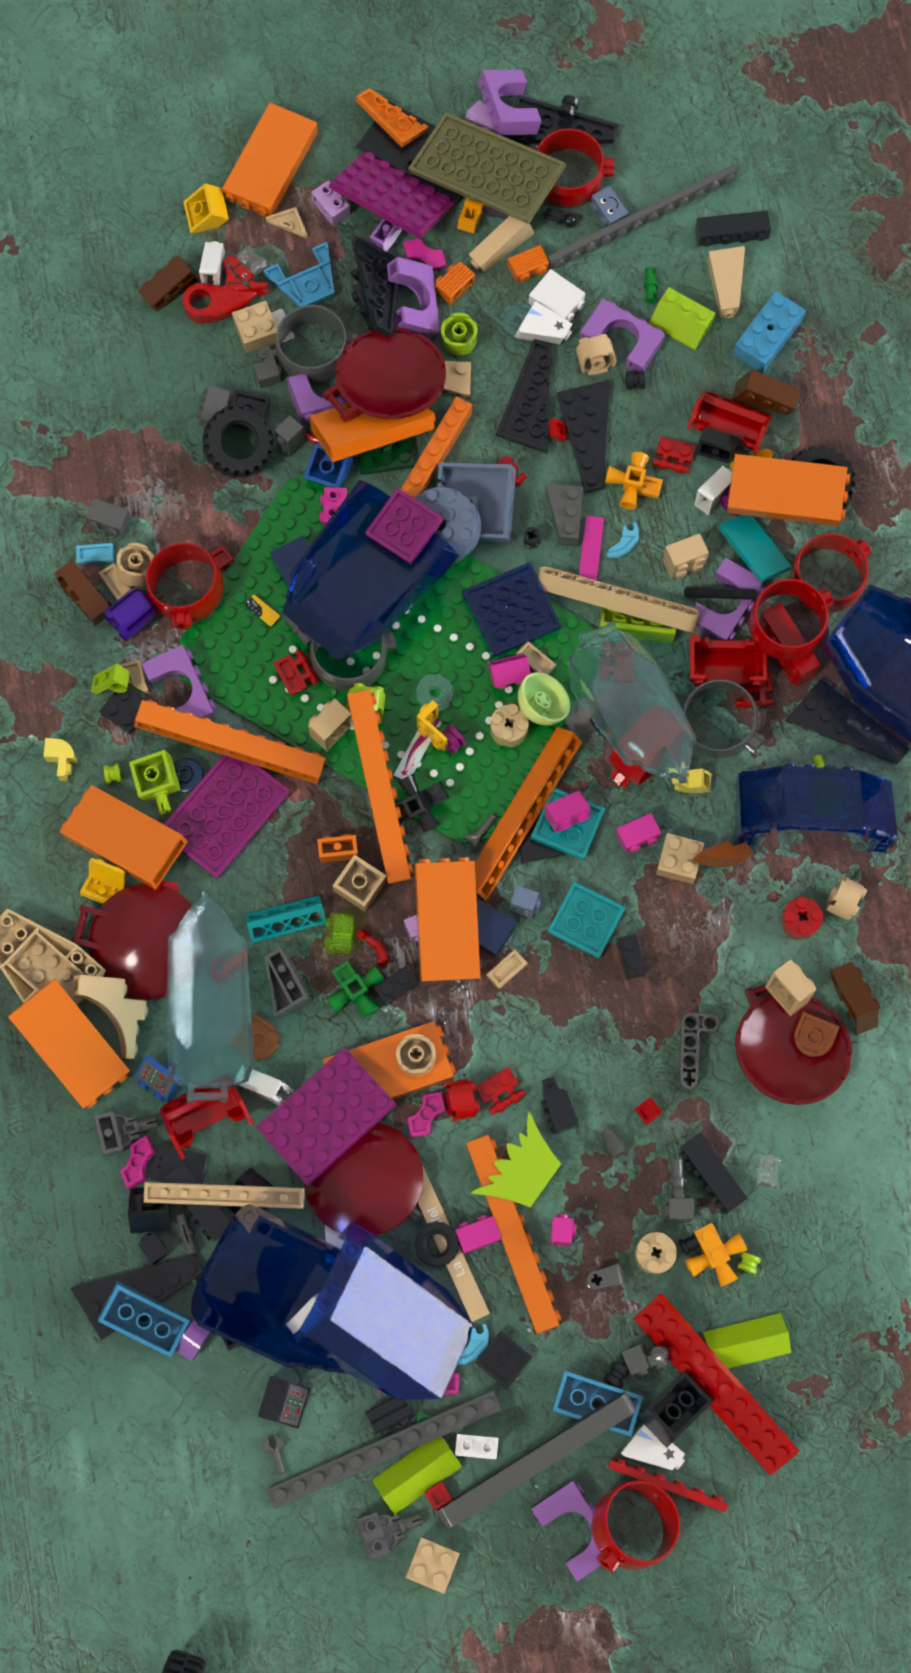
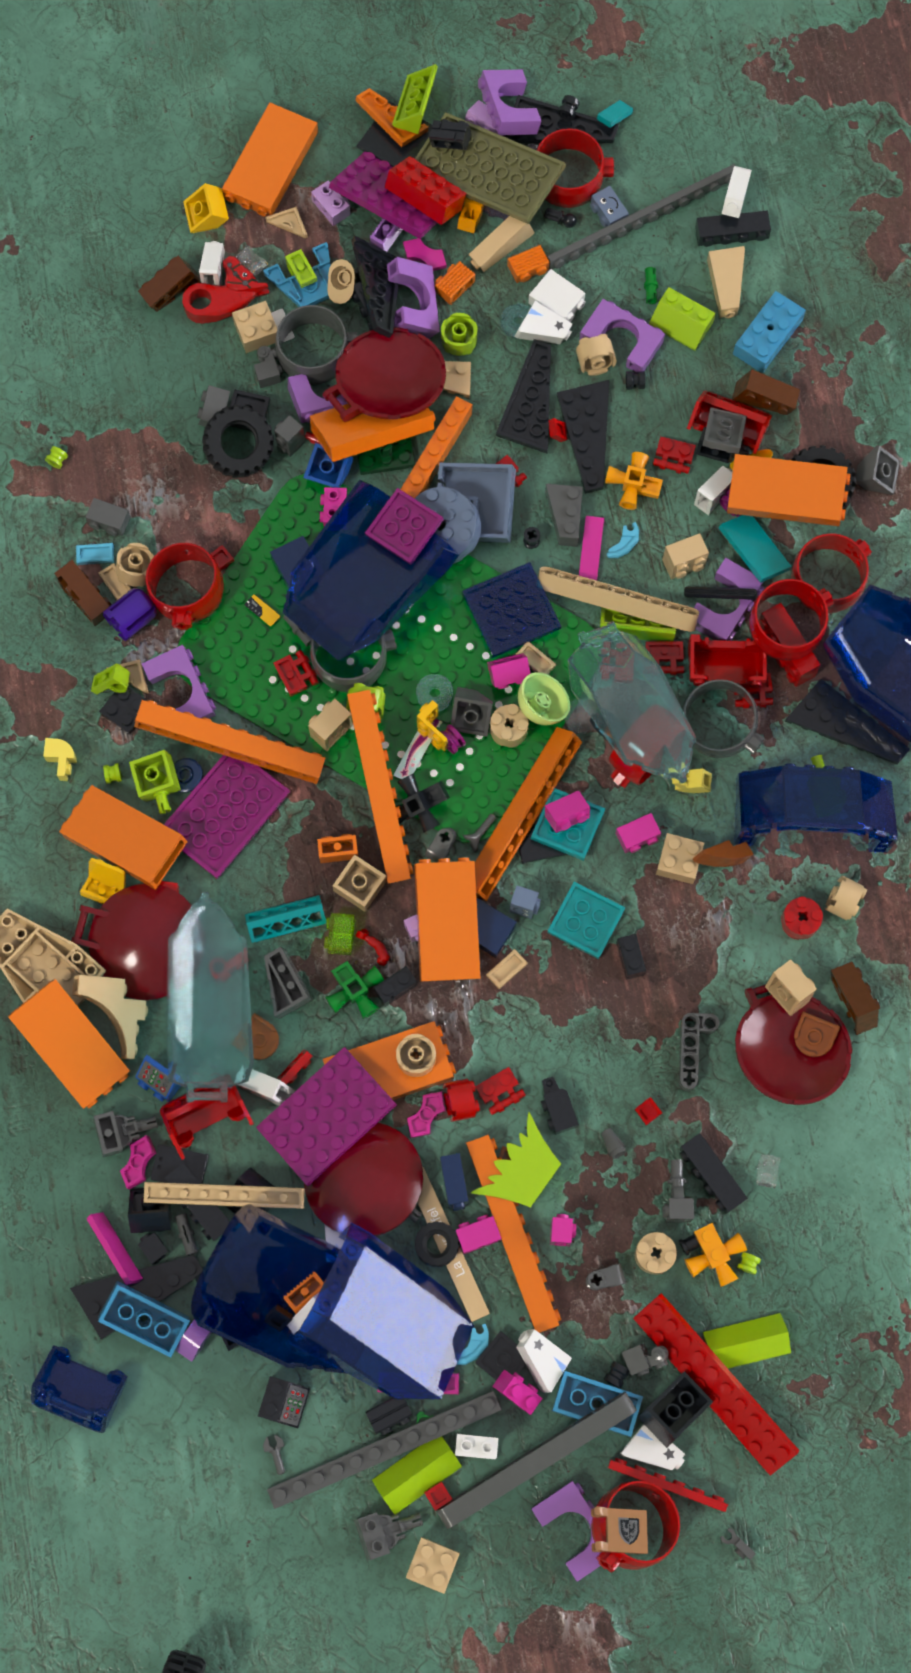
none -> clear blue windscreen [31,1345,128,1433]
none -> lime wheel [45,446,68,469]
none -> dark pink tile [86,1212,143,1285]
none -> black tile [264,1303,293,1332]
none -> red plate [277,1049,312,1085]
none -> orange brick [284,1272,327,1314]
none -> lime plate [285,249,318,288]
none -> tan piece [327,259,357,304]
none -> red brick [384,156,467,225]
none -> lime slope [392,64,438,134]
none -> dark grey piece [425,828,457,863]
none -> black brick [429,119,471,150]
none -> dark blue brick [440,1153,468,1211]
none -> dark grey slope [451,687,493,737]
none -> dark pink brick [492,1370,543,1415]
none -> white slope [517,1329,572,1393]
none -> medium nougat flag [591,1506,648,1554]
none -> teal tile [597,100,633,128]
none -> red plate [645,641,684,676]
none -> dark grey plate [702,407,746,454]
none -> dark grey plate [720,1528,756,1560]
none -> white slope [722,166,752,218]
none -> dark grey slope [855,445,900,495]

